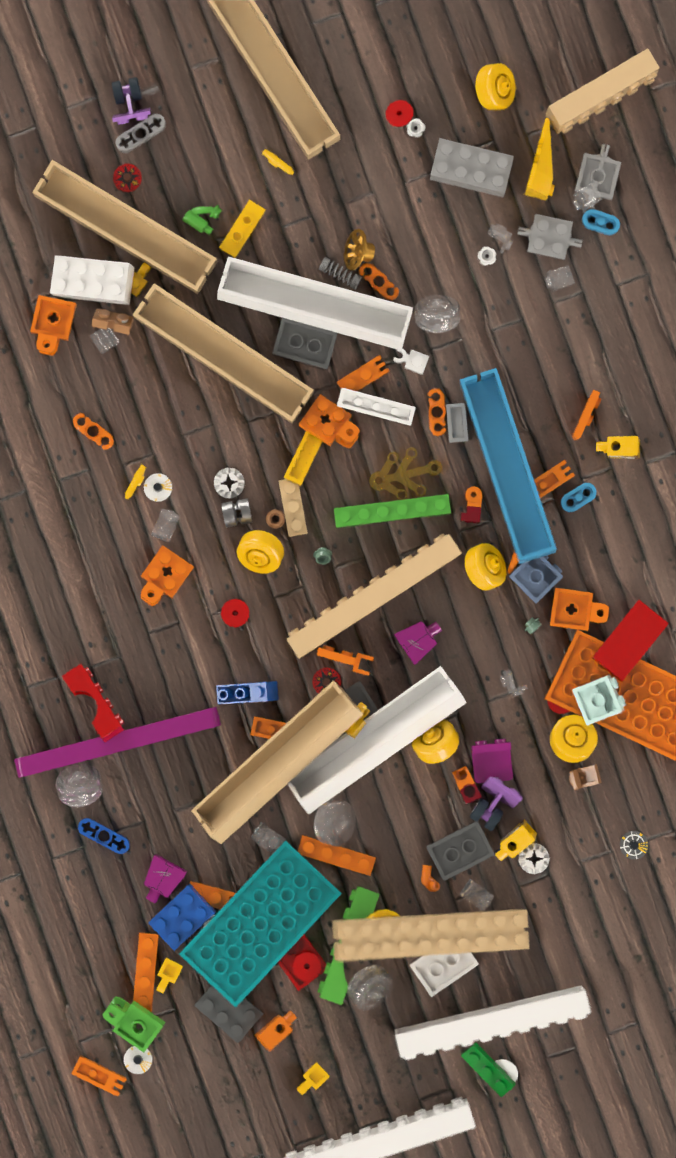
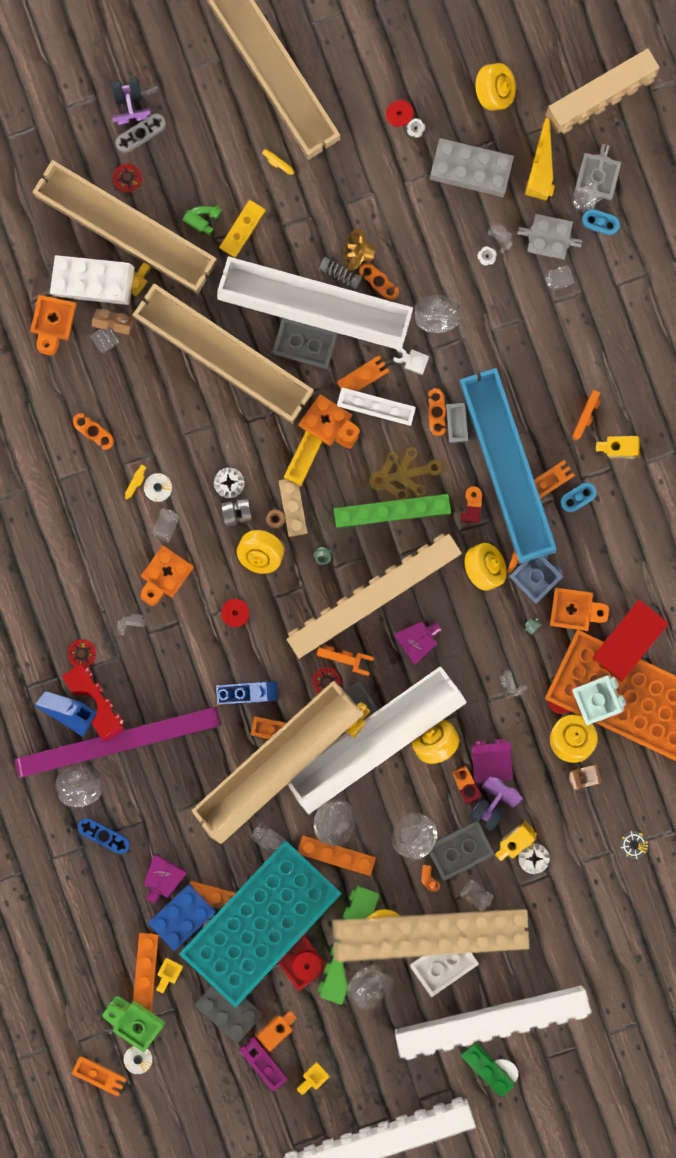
none -> blue slope [35,691,97,736]
none -> piece [68,640,96,668]
none -> clear bracket [117,614,147,636]
none -> magenta plate [239,1037,288,1092]
none -> clear wheel [392,812,437,860]

